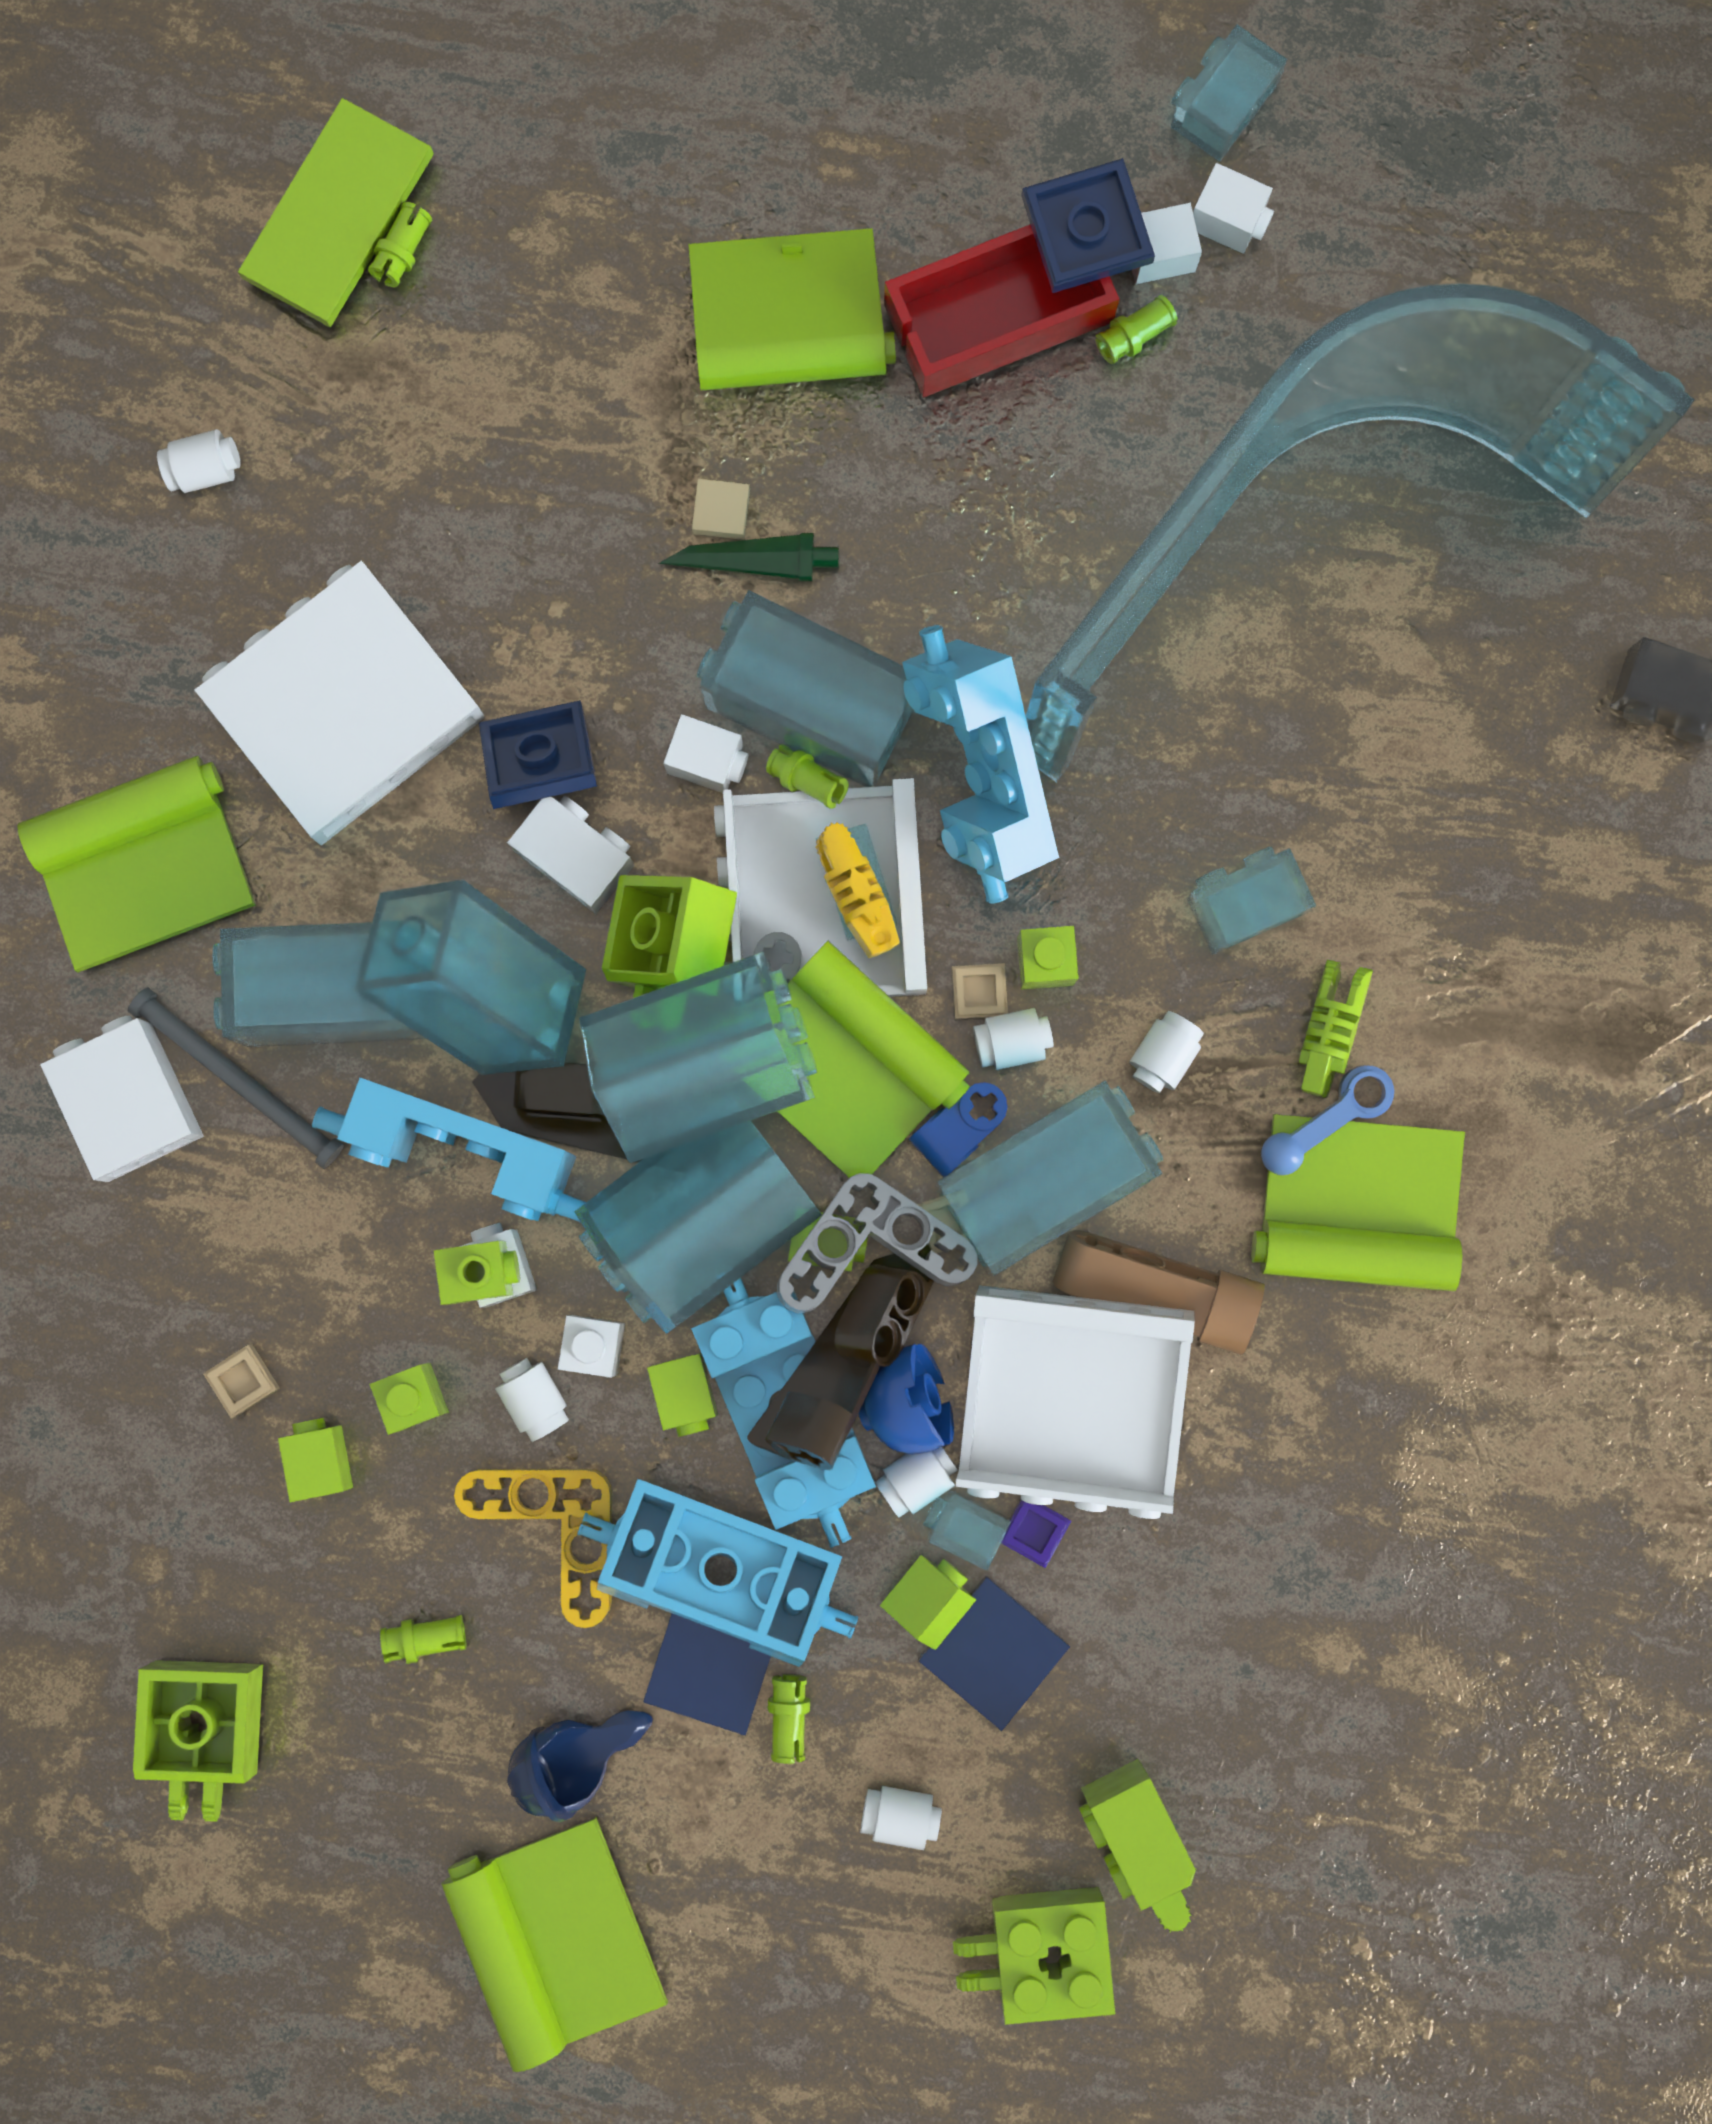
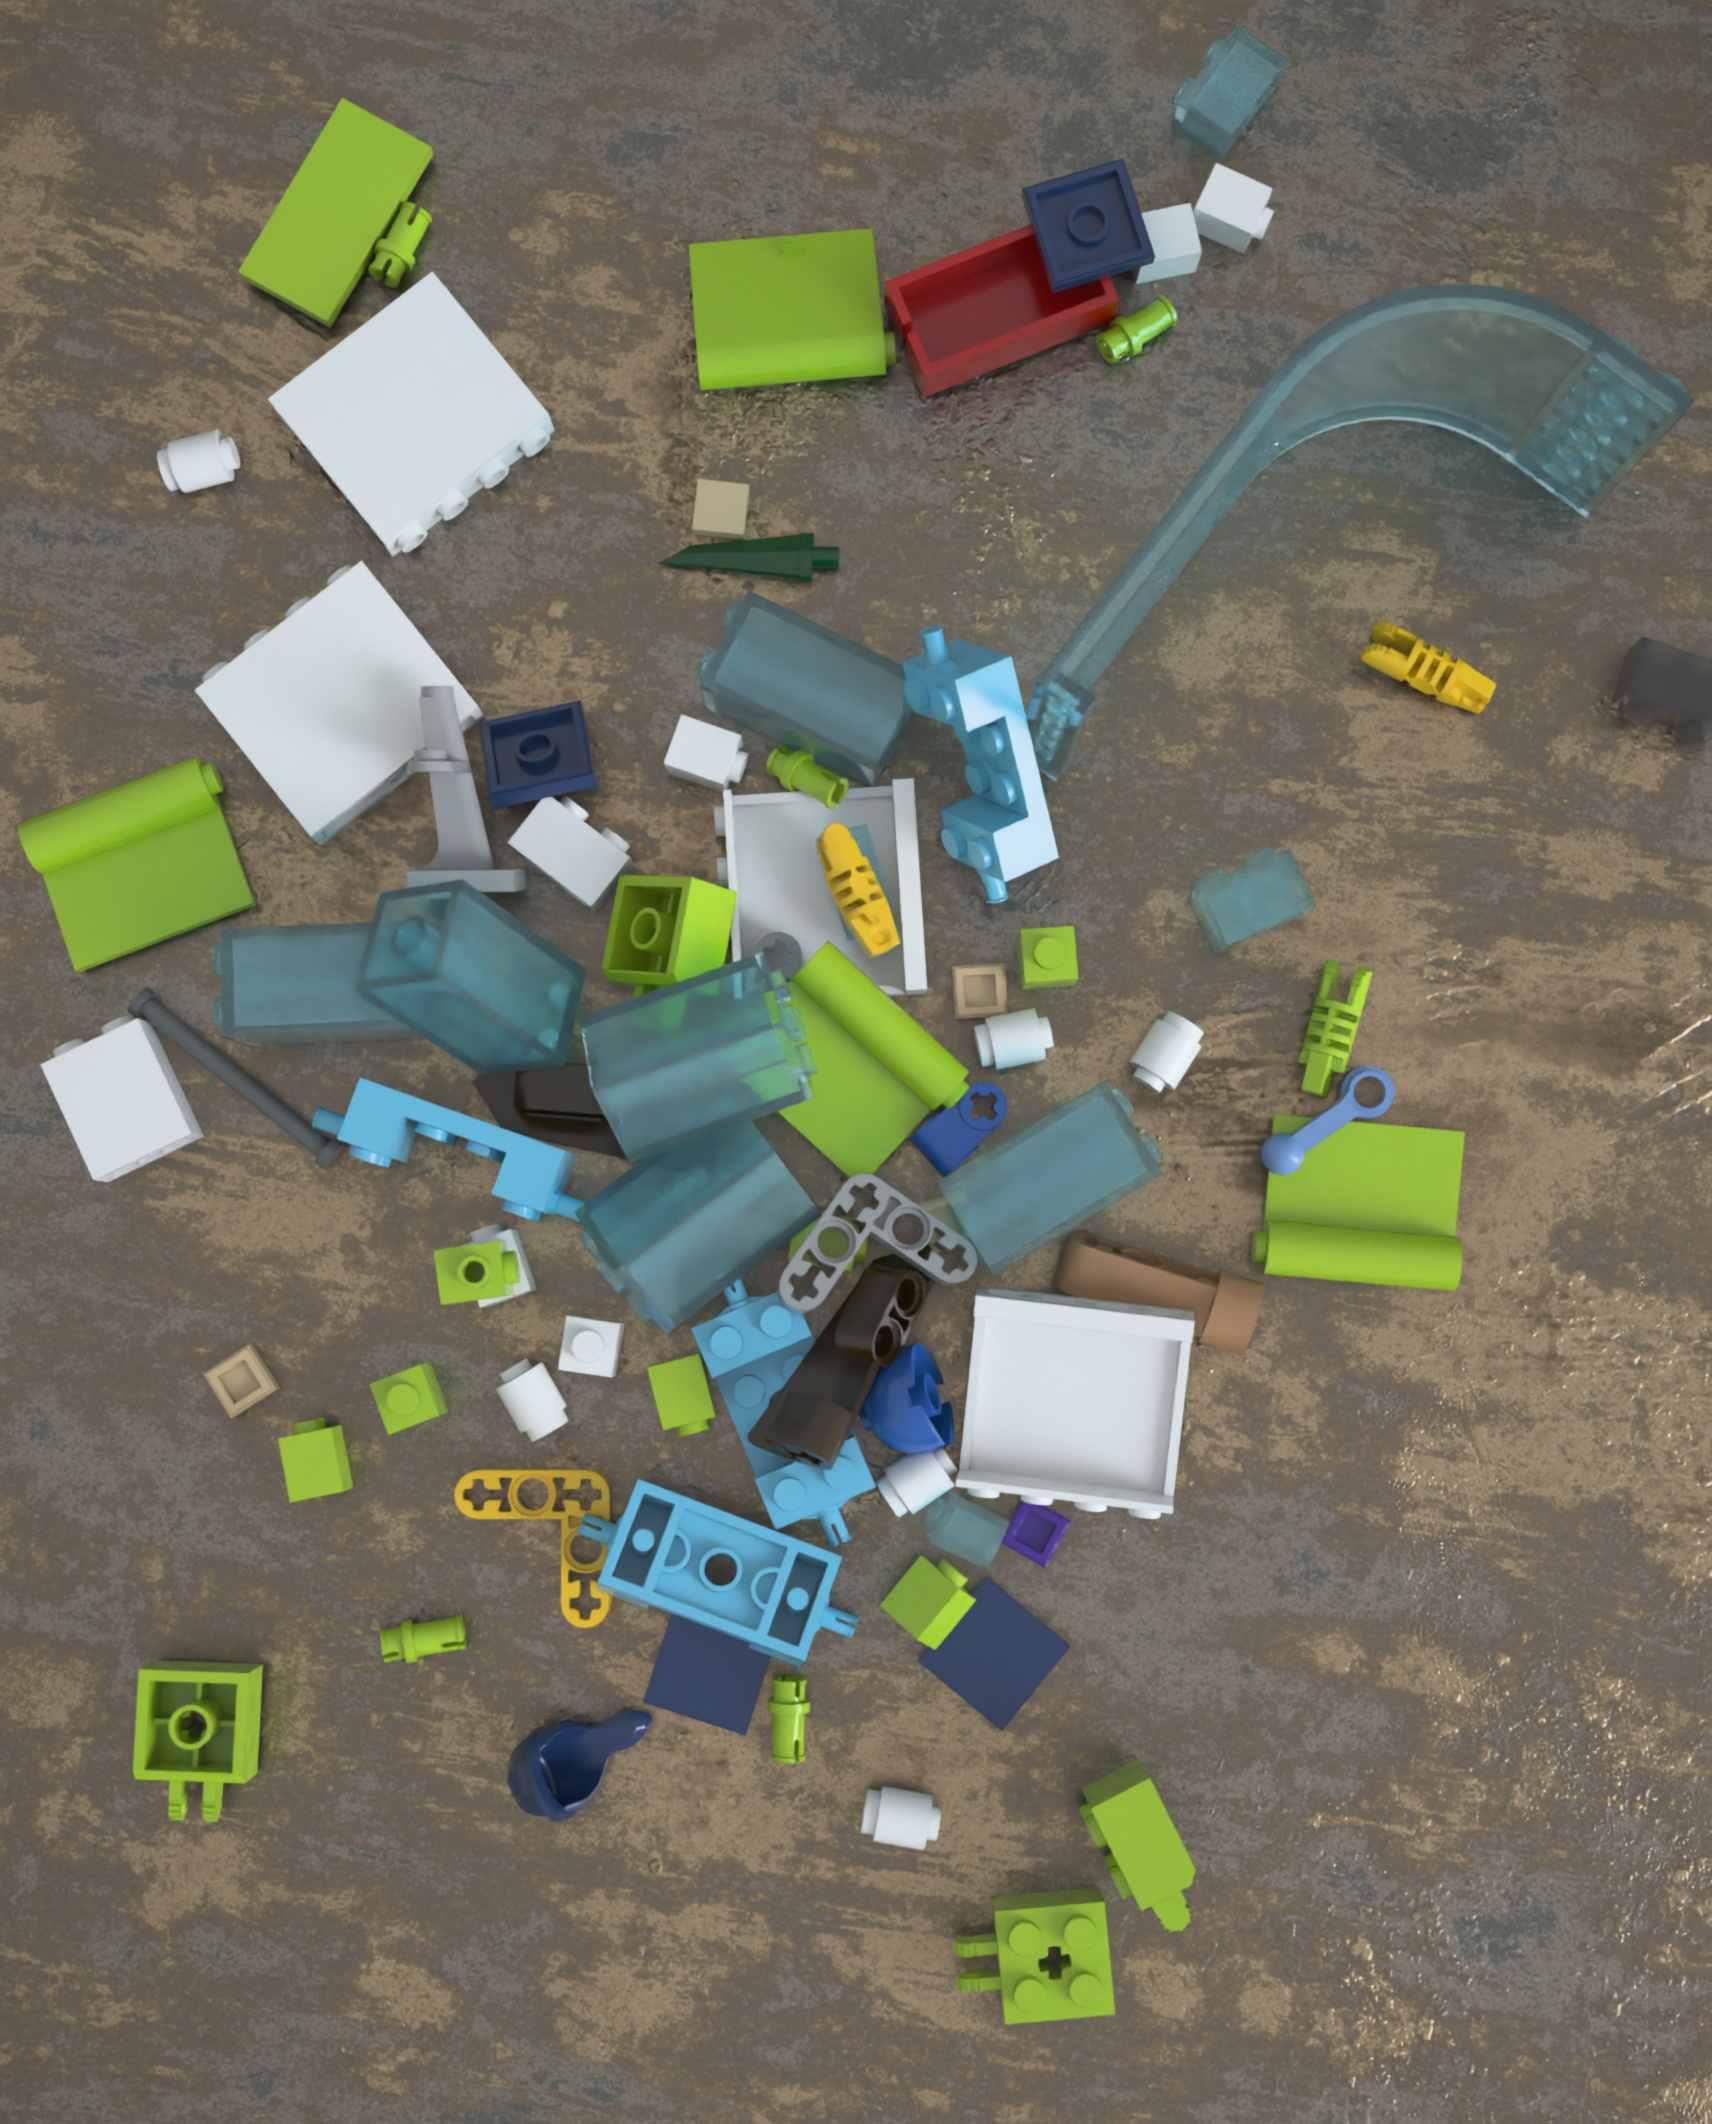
lime door [441,1817,668,2072] -> none
none -> white panel [268,271,555,557]
none -> light grey piece [406,686,528,892]
none -> yellow hinge [1360,620,1496,714]

